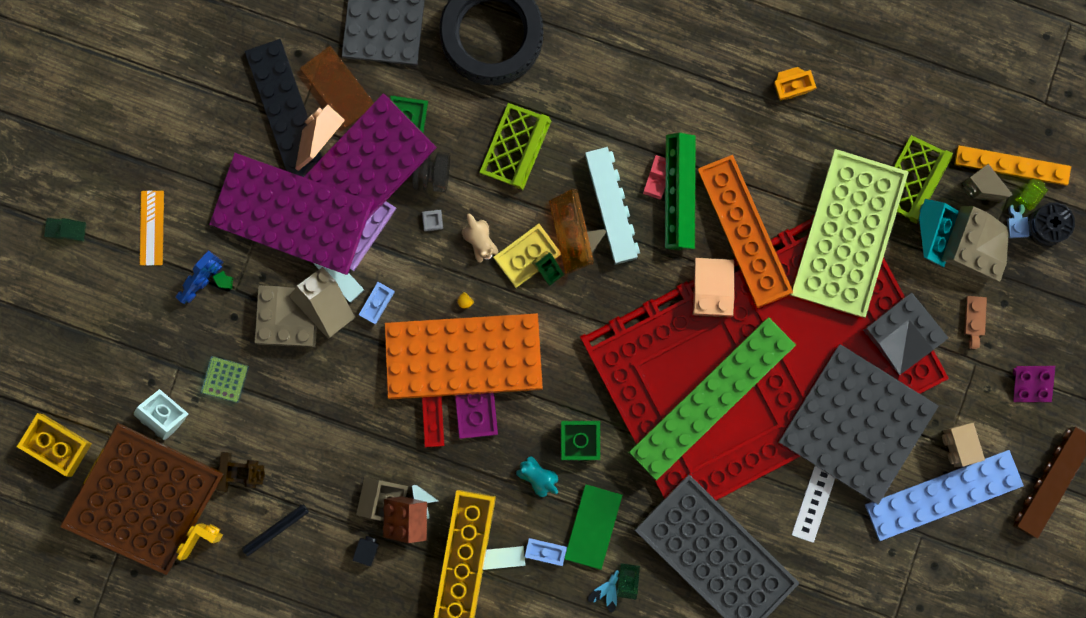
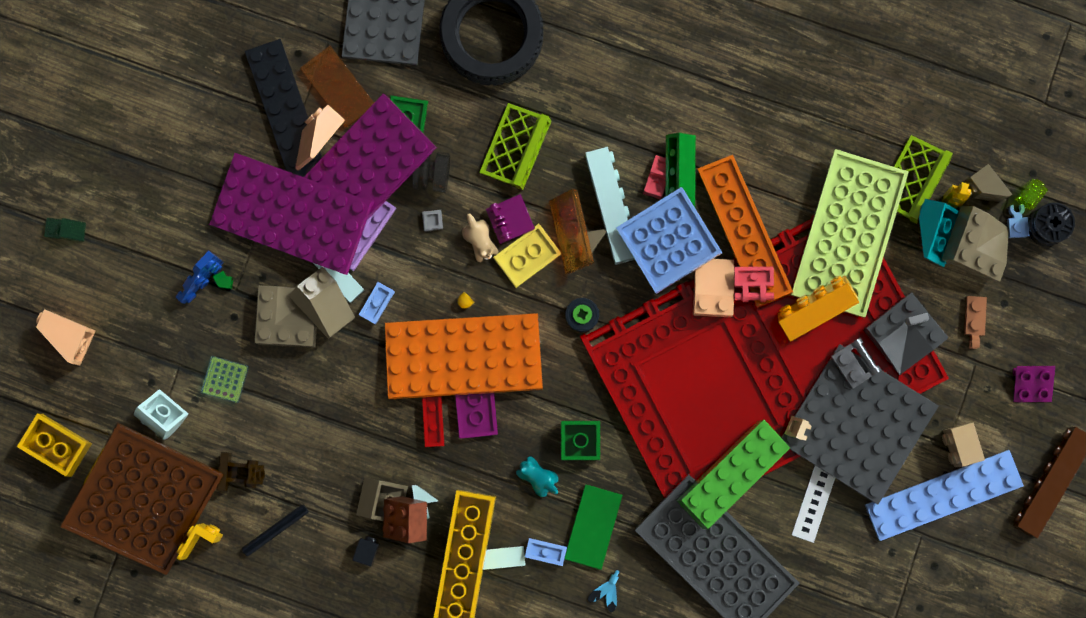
light orange sticker [140,191,164,265] -> none
dark green slope [531,251,564,286] -> none
clear green slope [617,563,640,600] -> none
bright green brick [628,317,796,480] -> none
light orange slope [774,67,816,100] -> none
light orange plate [954,145,1071,186] -> none
none -> light nougat slope [36,309,96,366]
none -> magenta hinge [486,194,535,244]
none -> black wheel [565,298,599,332]
none -> light blue plate [616,187,722,294]
none -> bright green brick [676,419,790,529]
none -> coral plate [734,267,774,302]
none -> light orange brick [778,276,859,342]
none -> tan tile [785,416,812,440]
none -> flat silver plate [831,338,881,389]
none -> light grey tile [905,313,929,326]
none -> yellow hinge [942,182,971,208]

